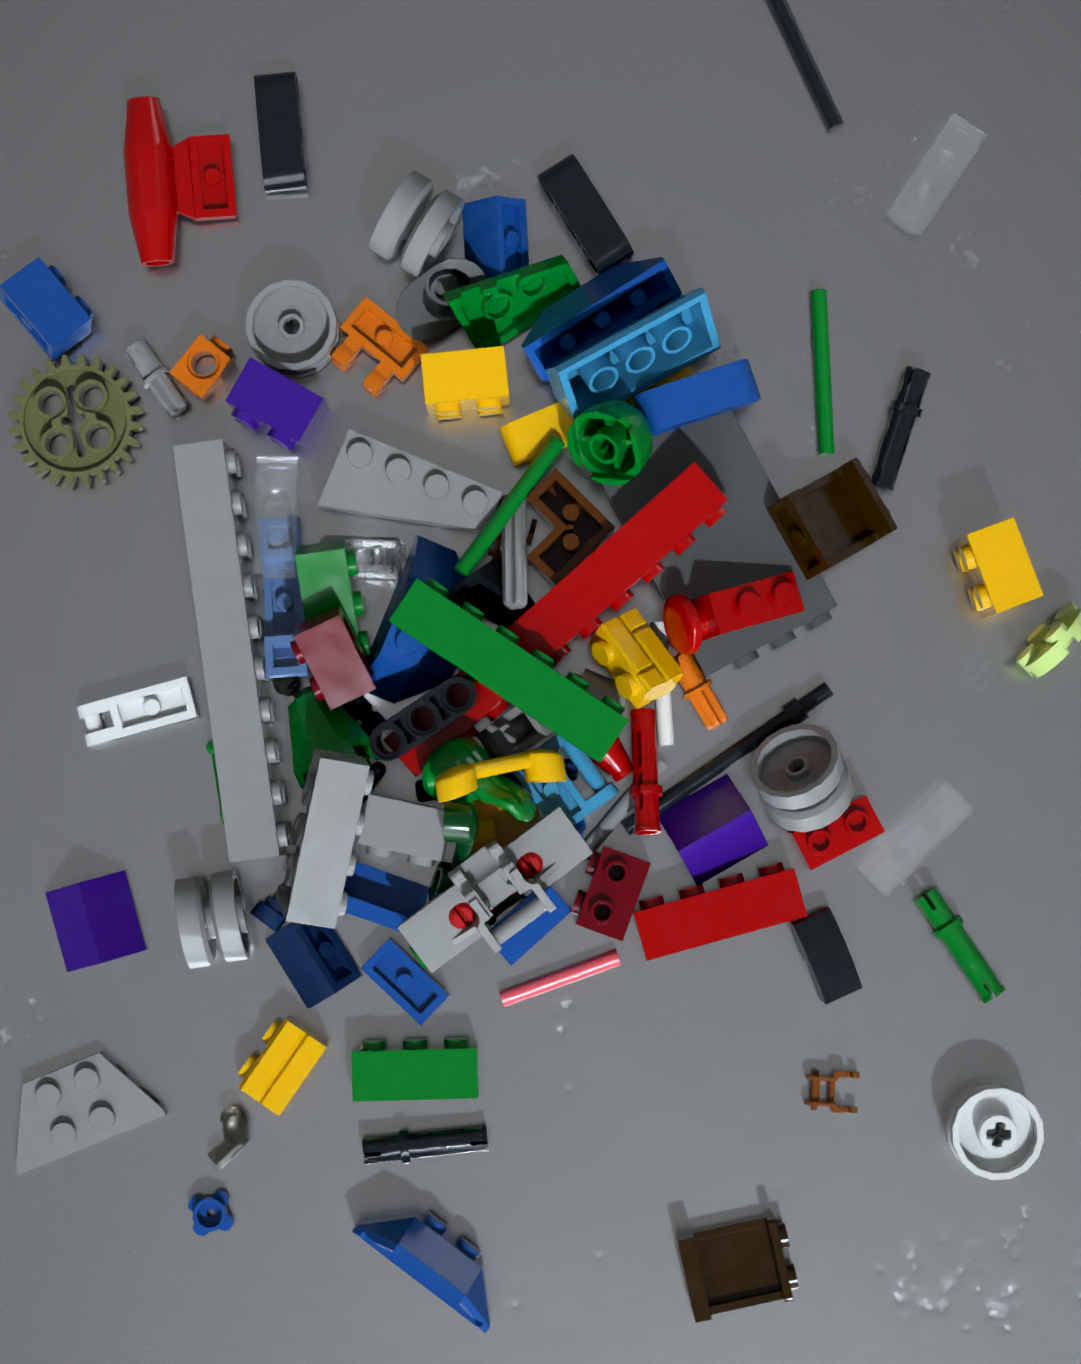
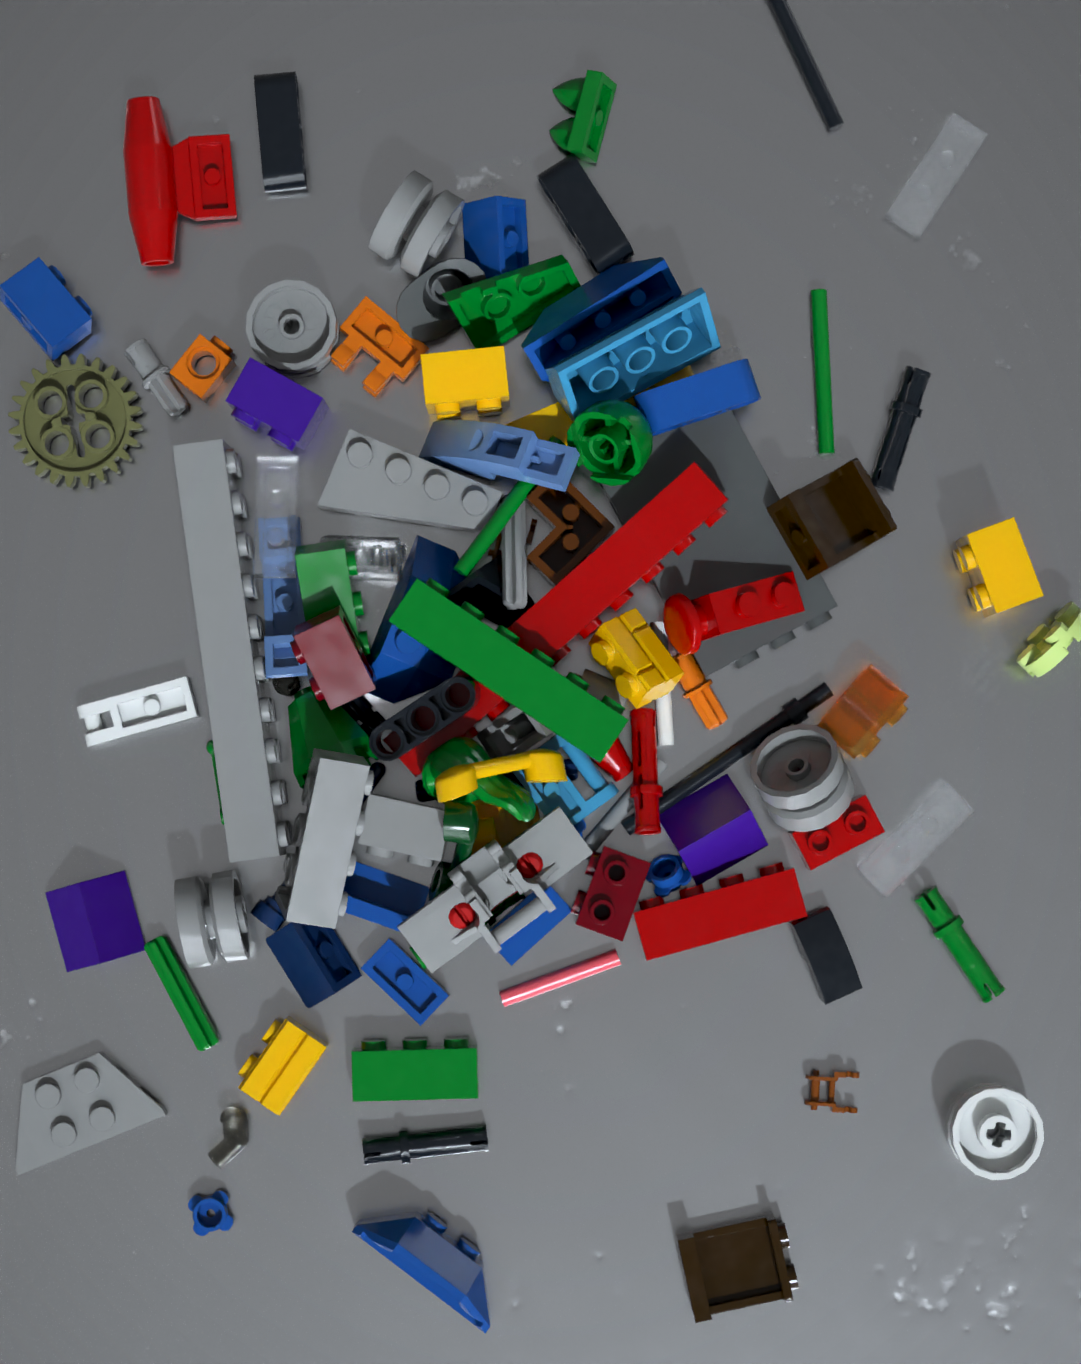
none -> green axle [144,935,219,1051]
none -> medium blue slope [419,420,580,492]
none -> green tile [549,70,617,163]
none -> blue plate [646,854,692,898]
none -> clear orange brick [816,664,909,759]

